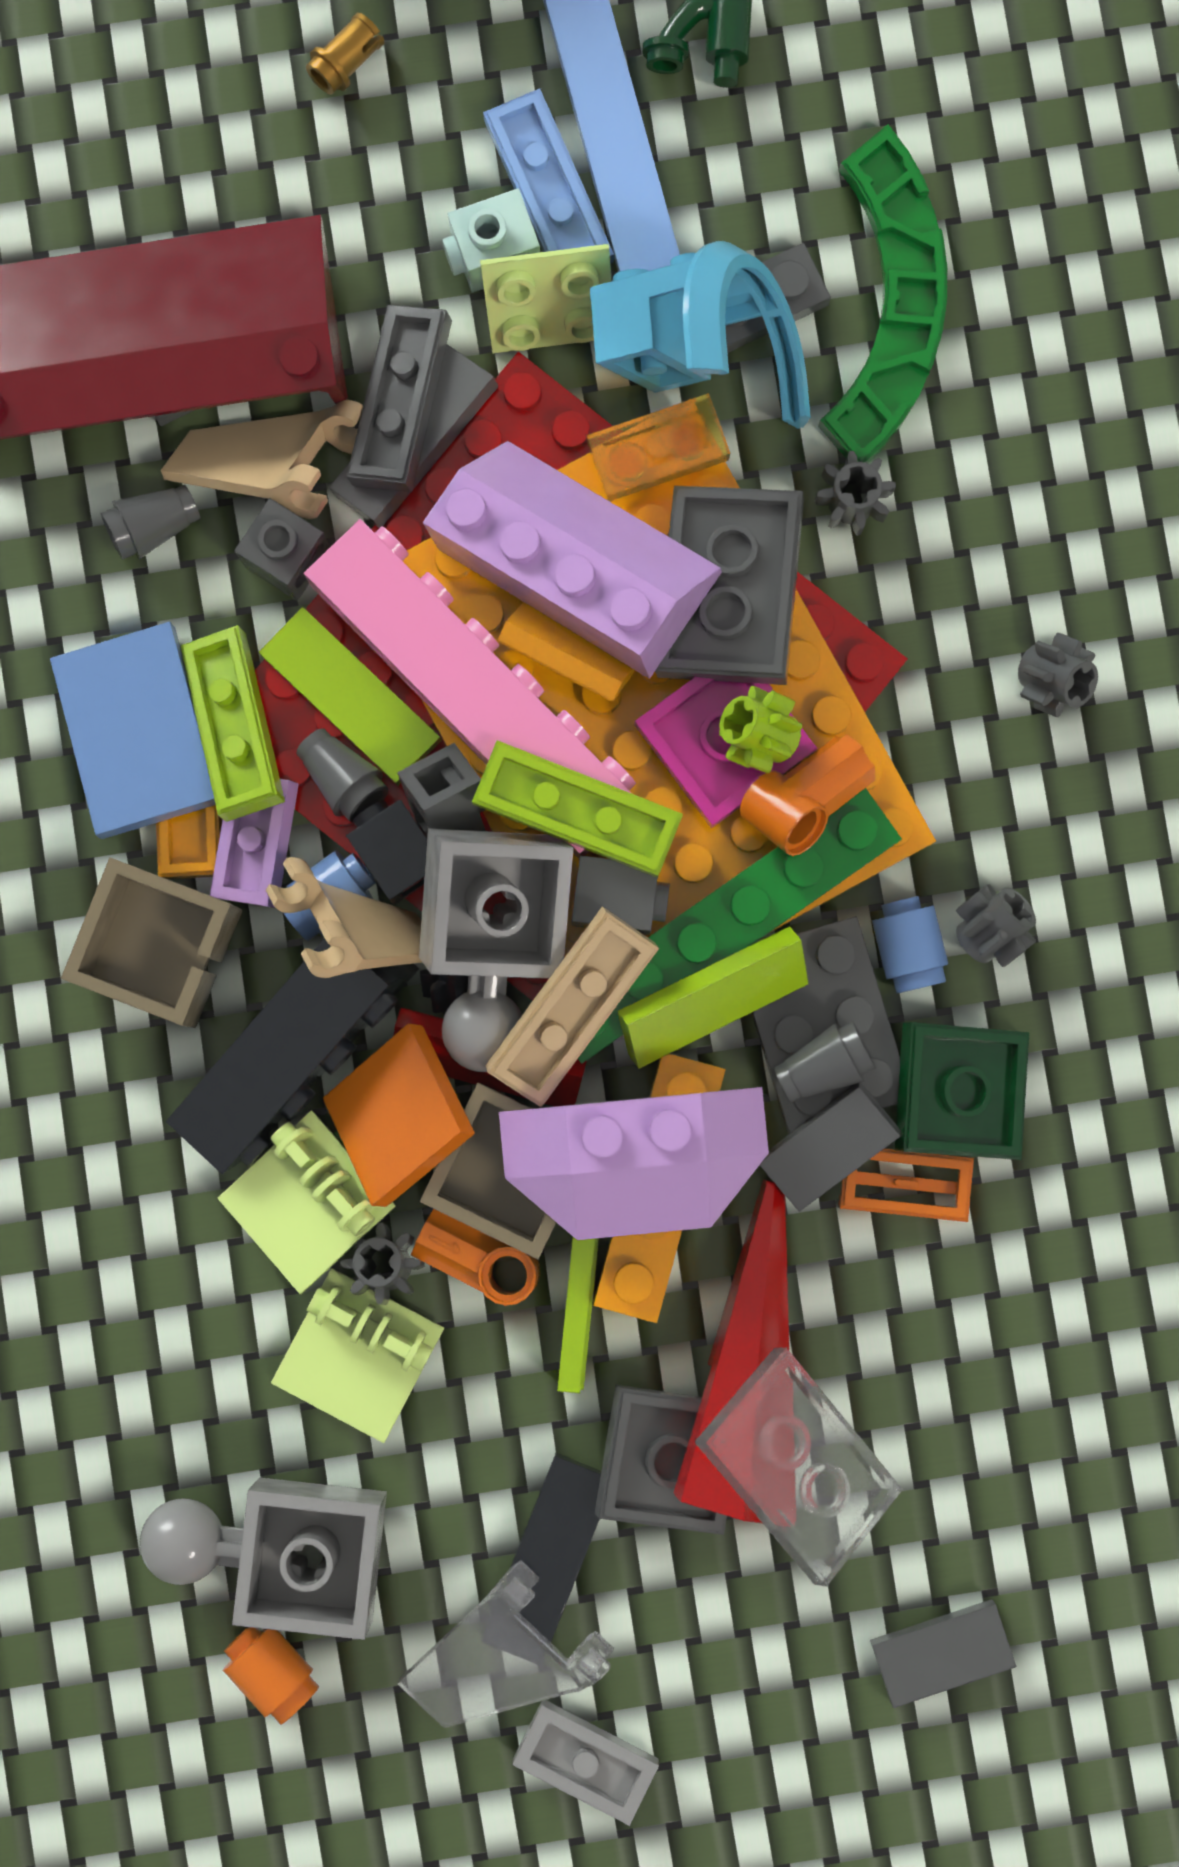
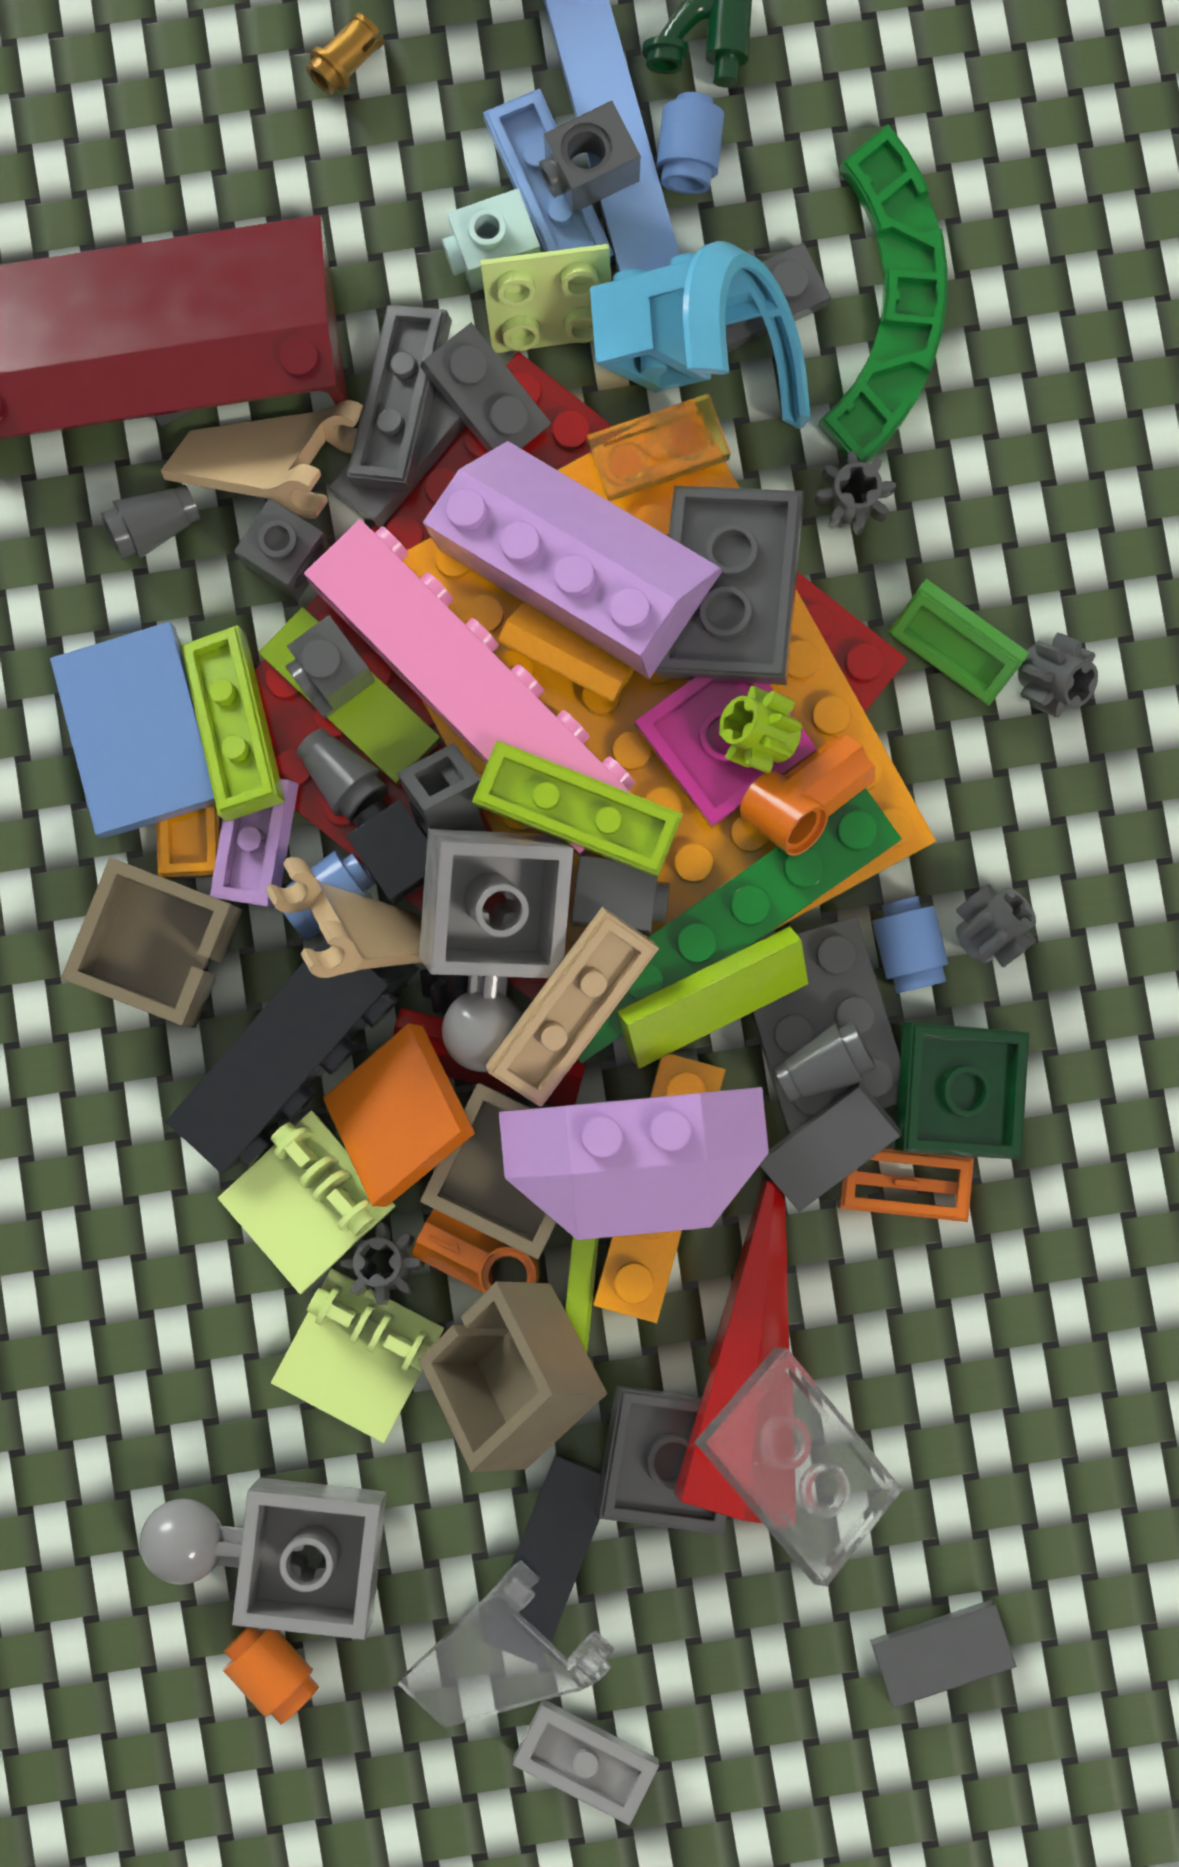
none -> dark grey brick [285,615,376,719]
none -> dark tan piece [418,1282,607,1472]
none -> dark grey plate [420,322,552,452]
none -> dark grey brick [539,101,641,213]
none -> medium blue brick [656,92,725,194]
none -> bright green tile [887,579,1029,706]

